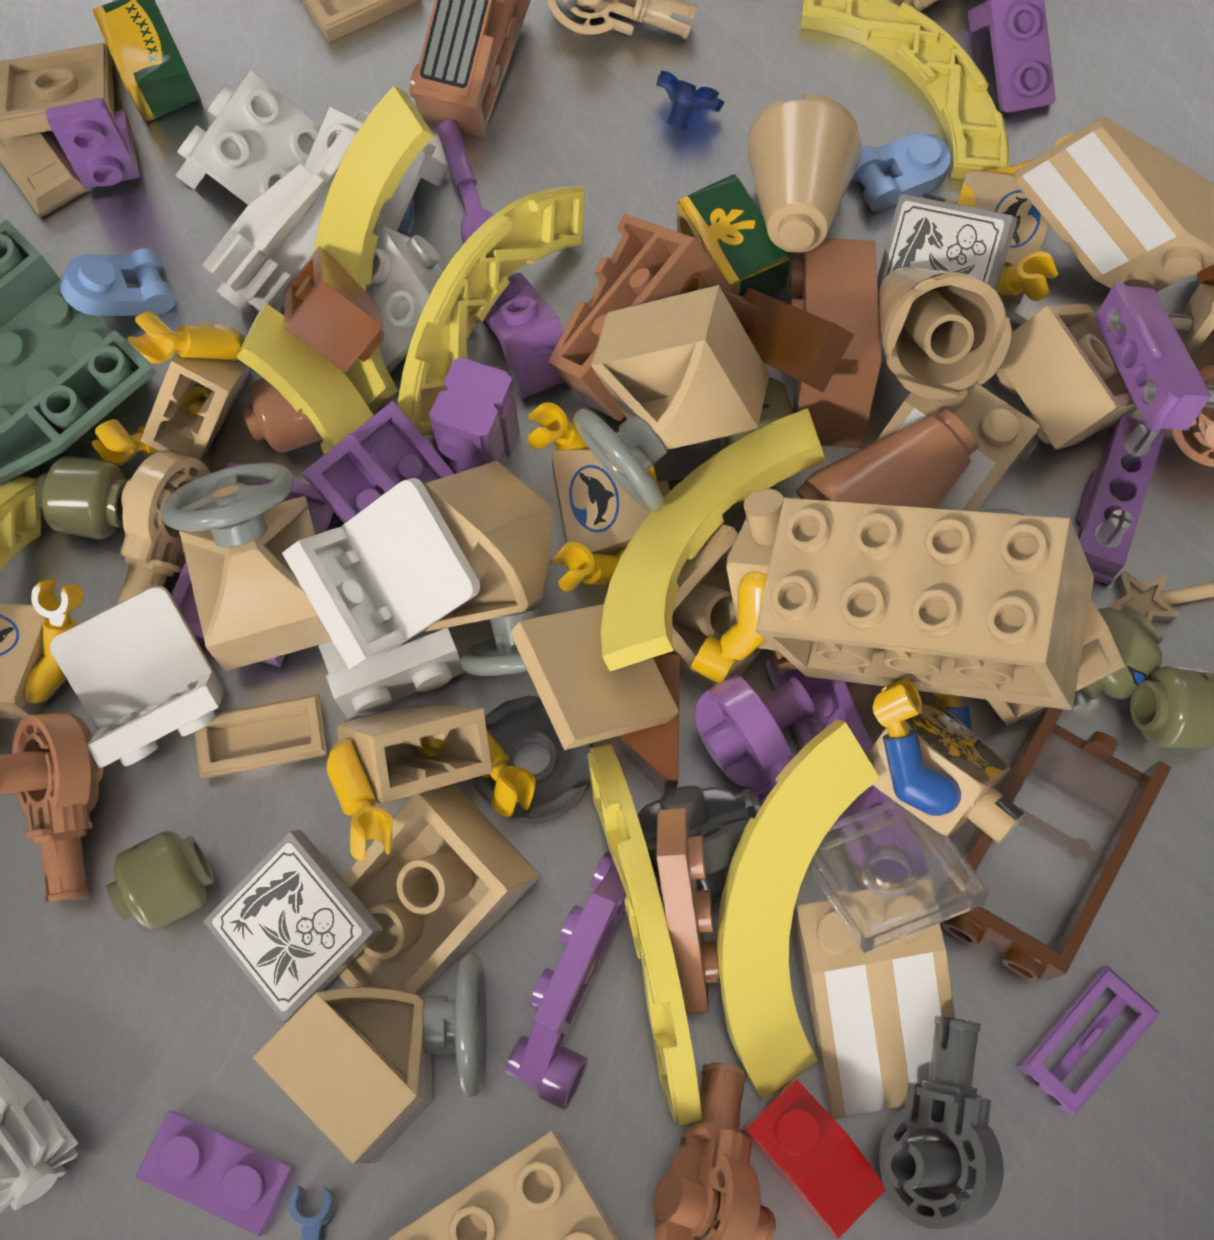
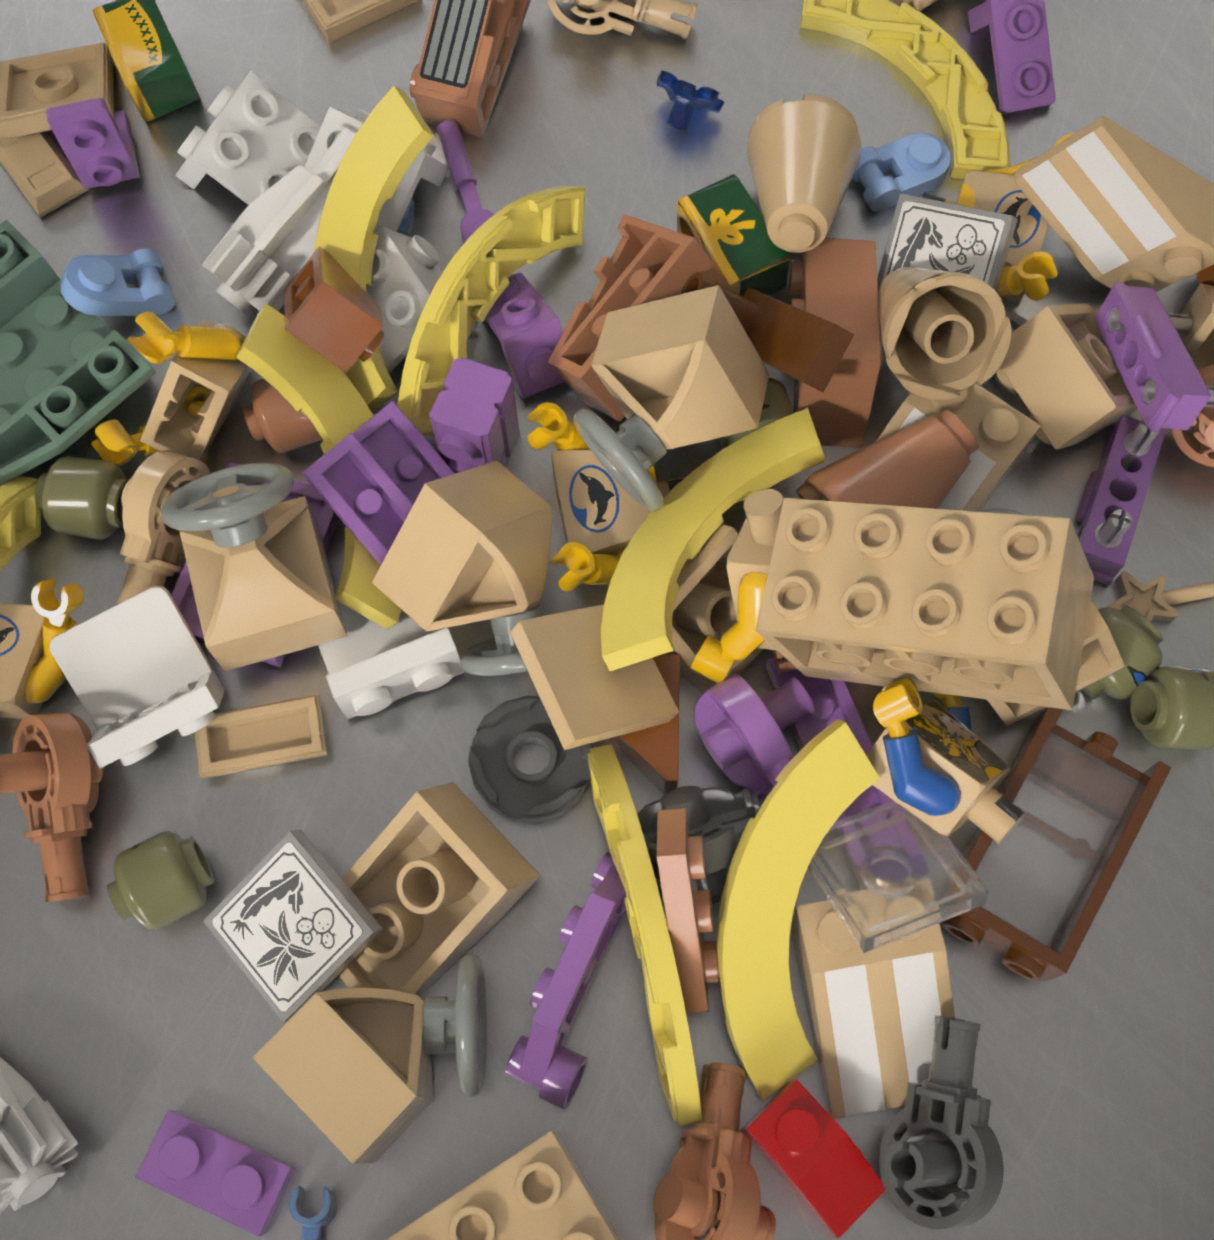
white bracket [282,478,480,669] -> none
tan torso [327,705,536,861] -> none
medium lavender tile [1016,965,1160,1115] -> none

